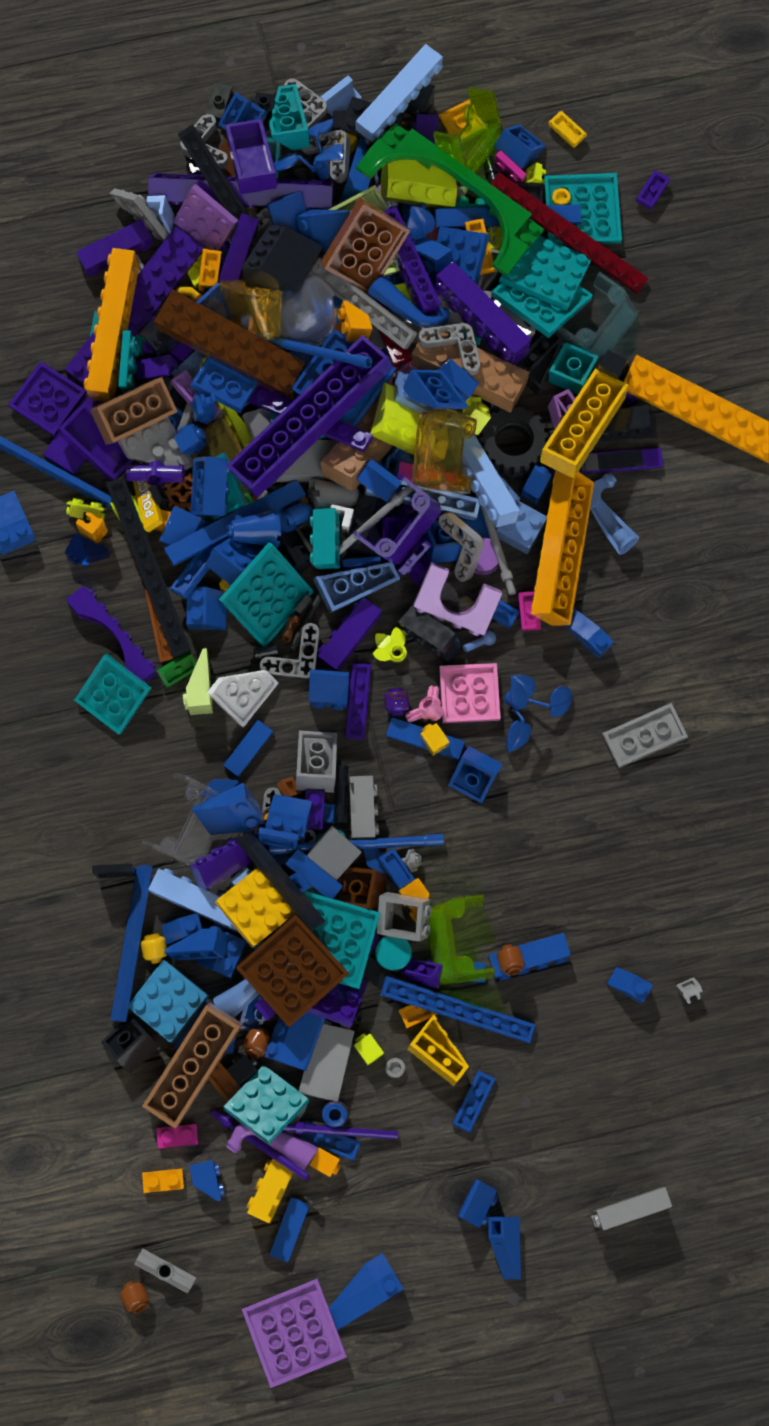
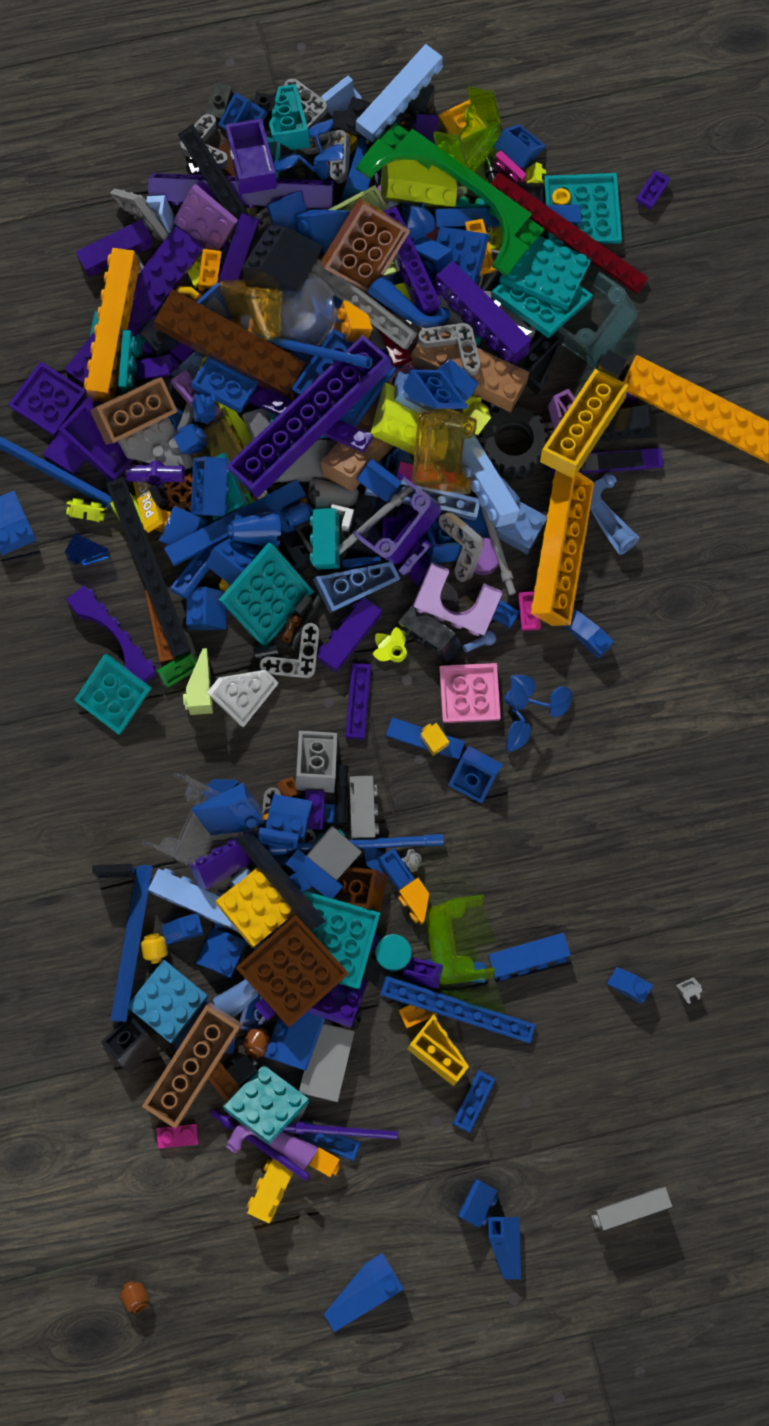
light orange hinge [76,512,108,546] -> none
light grey piece [134,1249,197,1294] -> none
light orange plate [142,1169,184,1193] -> none
blue slope [164,926,228,960] -> none
blue slope [189,1160,225,1201] -> none
blue tile [223,720,273,778] -> none
medium lavender plate [242,1278,347,1388] -> none
blue tile [269,1197,310,1262] -> none
blue slope [309,669,349,710] -> none
blue head [322,1101,348,1127] -> none
neon yellow brick [354,1033,384,1066] -> none
light grey window [377,892,432,942] -> none
dark purple head [384,688,409,716] -> none
light grey tile [385,1058,405,1078] -> none
bright pink axle [405,686,444,722] -> none
dark orange head [497,944,525,975] -> none
blue slope [521,465,552,504] -> none
yellow plate [548,111,587,148] -> none
teal brick [548,342,599,395] -> none
light grey tile [602,703,688,769] -> none

